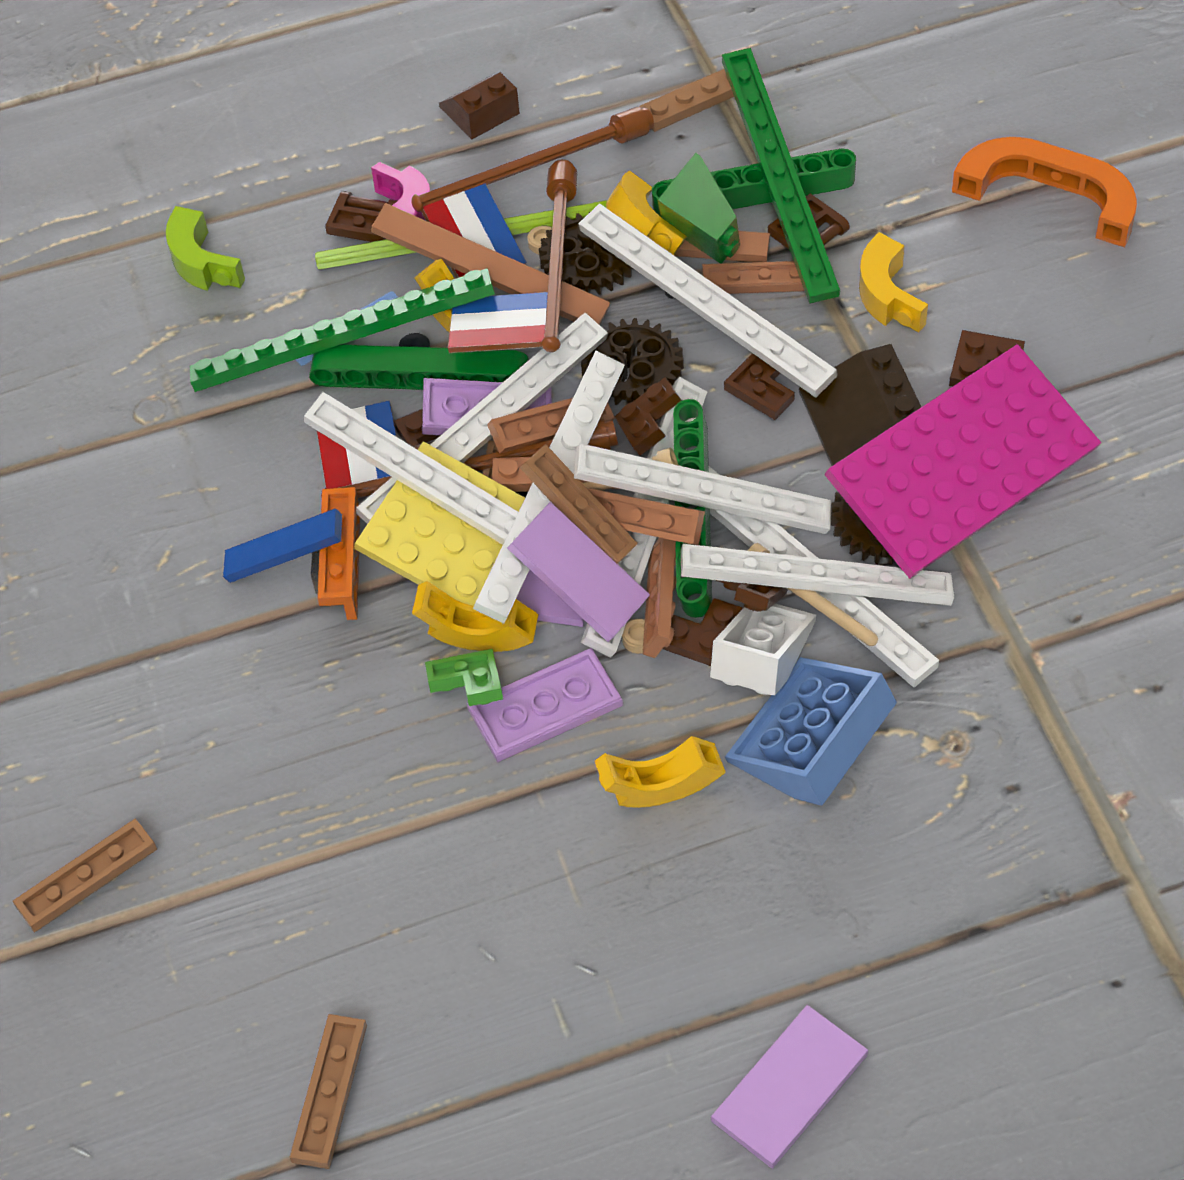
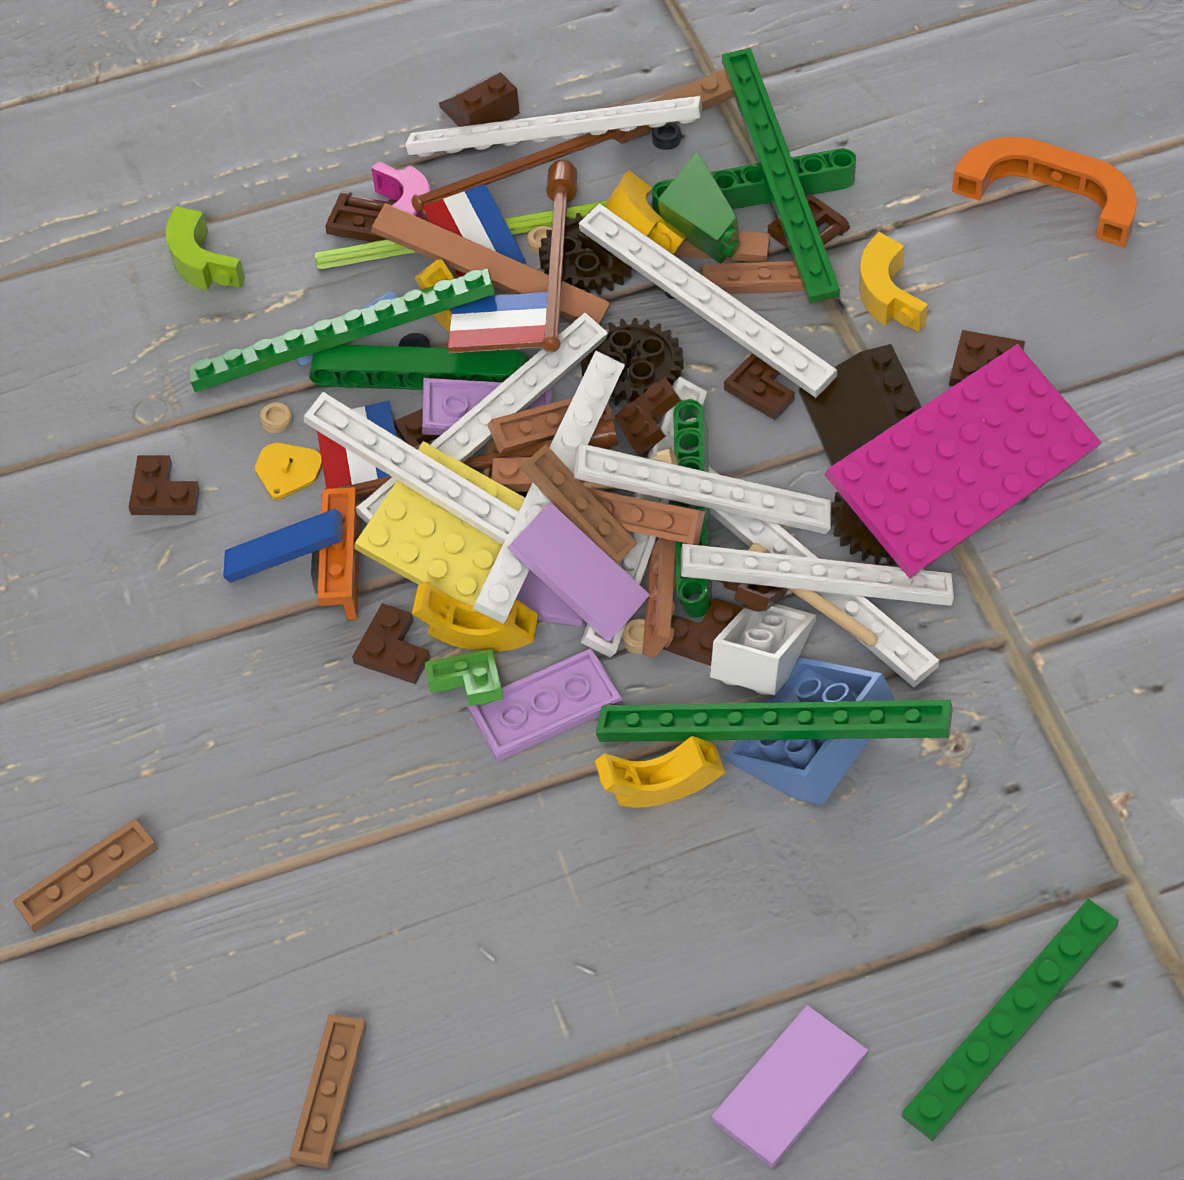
none -> reddish brown plate [128,455,200,515]
none -> yellow piece [255,443,322,500]
none -> tan tile [260,402,292,433]
none -> reddish brown plate [352,603,430,685]
none -> white plate [406,96,702,157]
none -> green plate [596,700,953,742]
none -> black tile [652,122,681,150]
none -> green plate [902,899,1119,1142]

